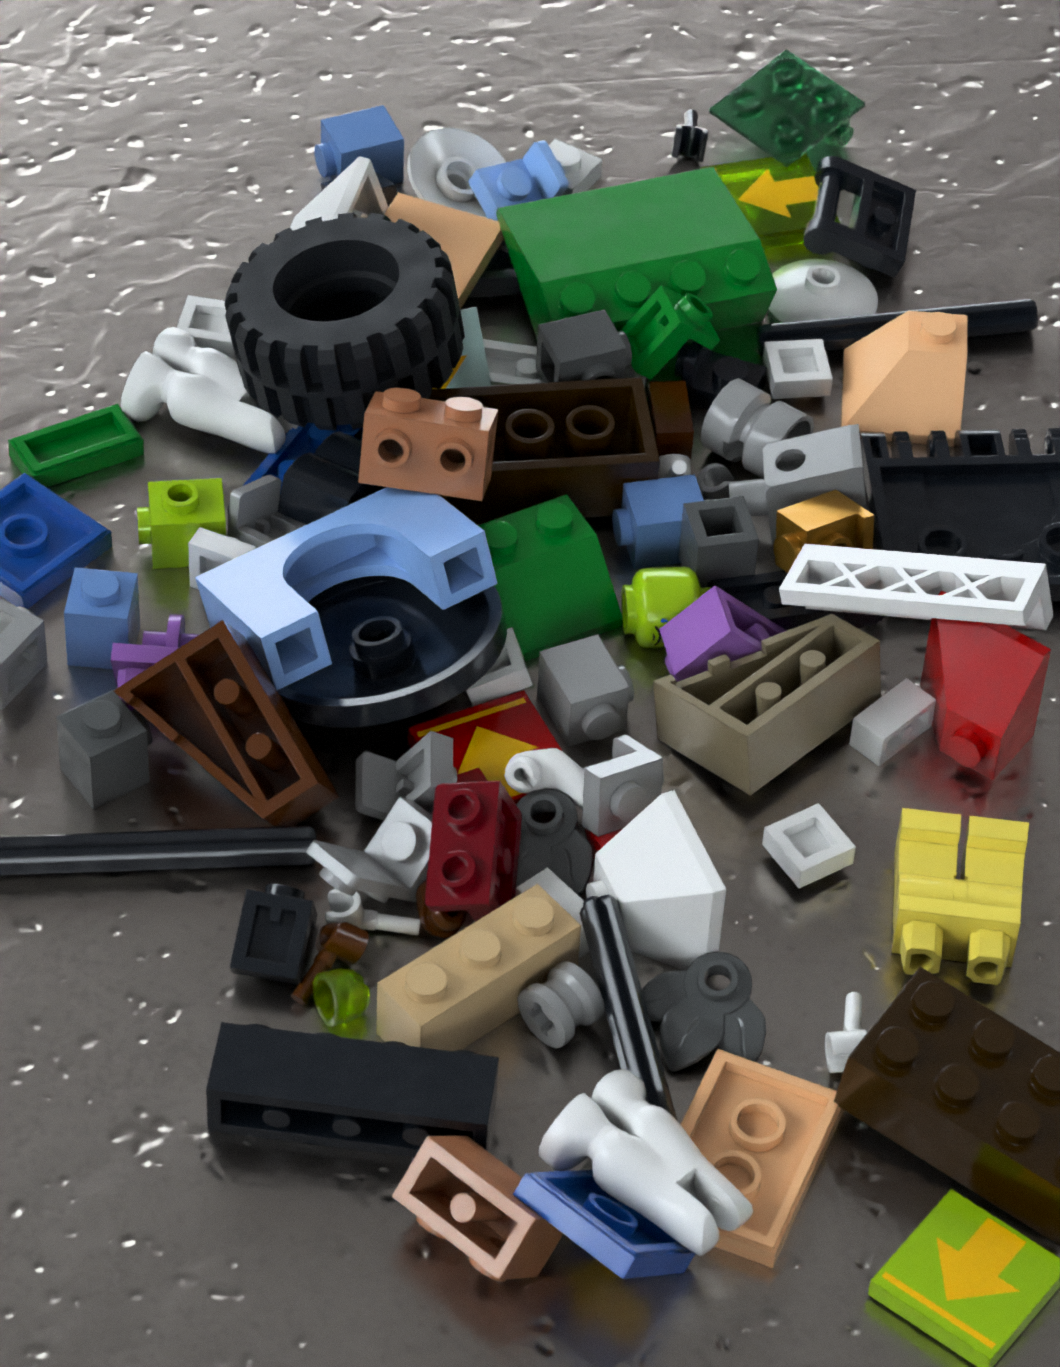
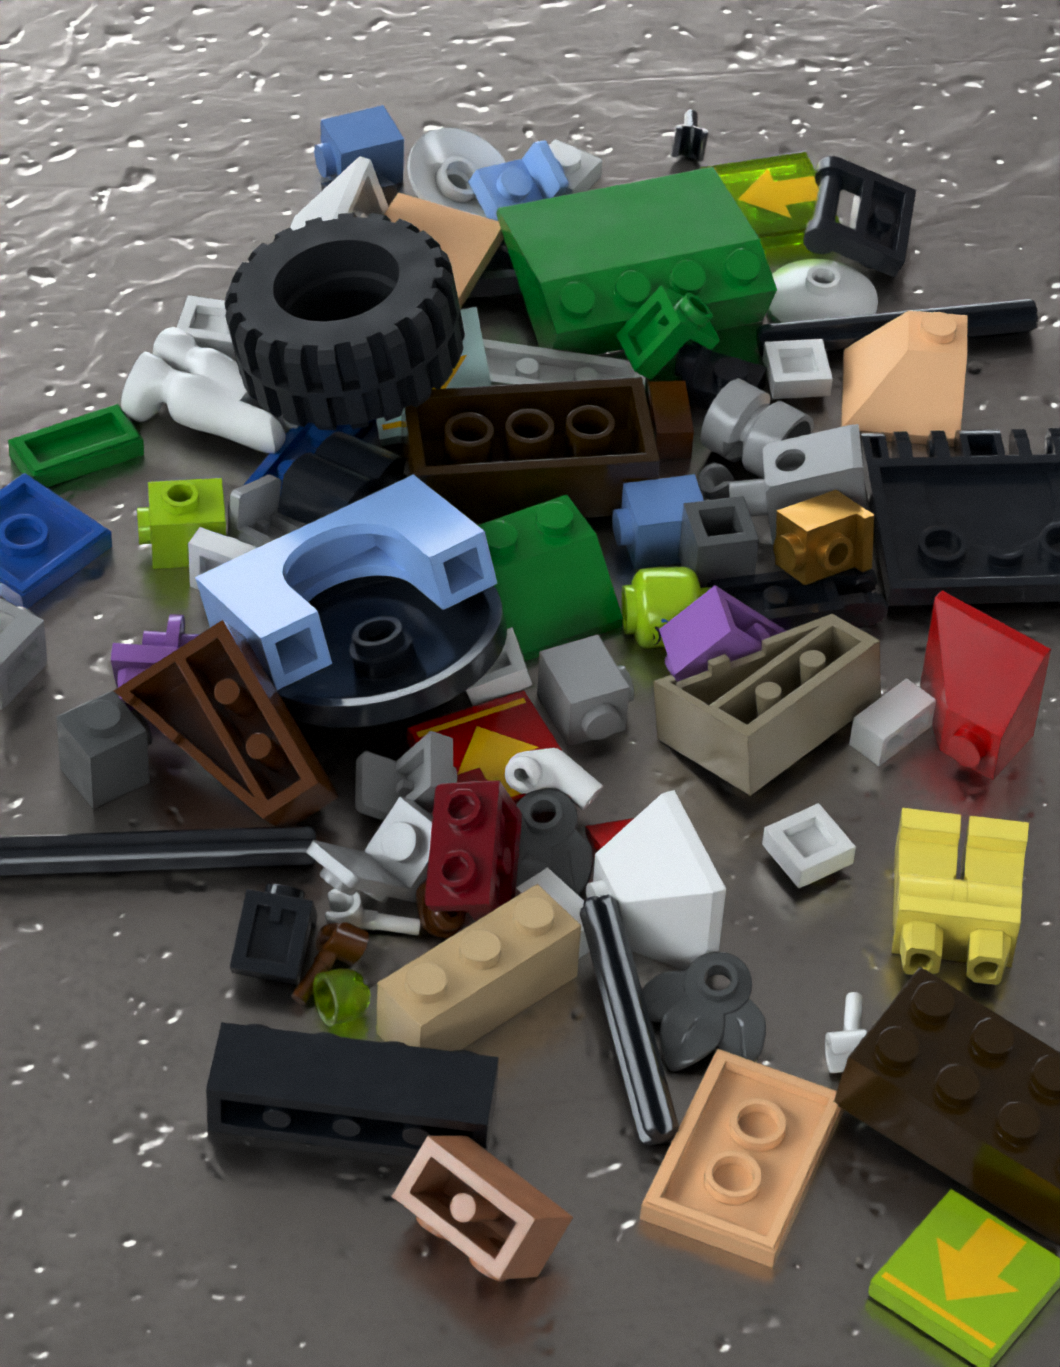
medium blue brick [64,567,140,670] -> none
nougat brick [358,388,498,501] -> none
blue tile [513,1170,695,1279] -> none
light grey wheel [518,961,604,1048] -> none
dark grey brick [536,310,632,383] -> none
white piece [539,1069,753,1256] -> none
light grey bracket [582,735,664,836] -> none
white hand [658,454,691,479] -> none
clear green hinge [709,49,865,167] -> none
white fence [779,544,1053,631] -> none

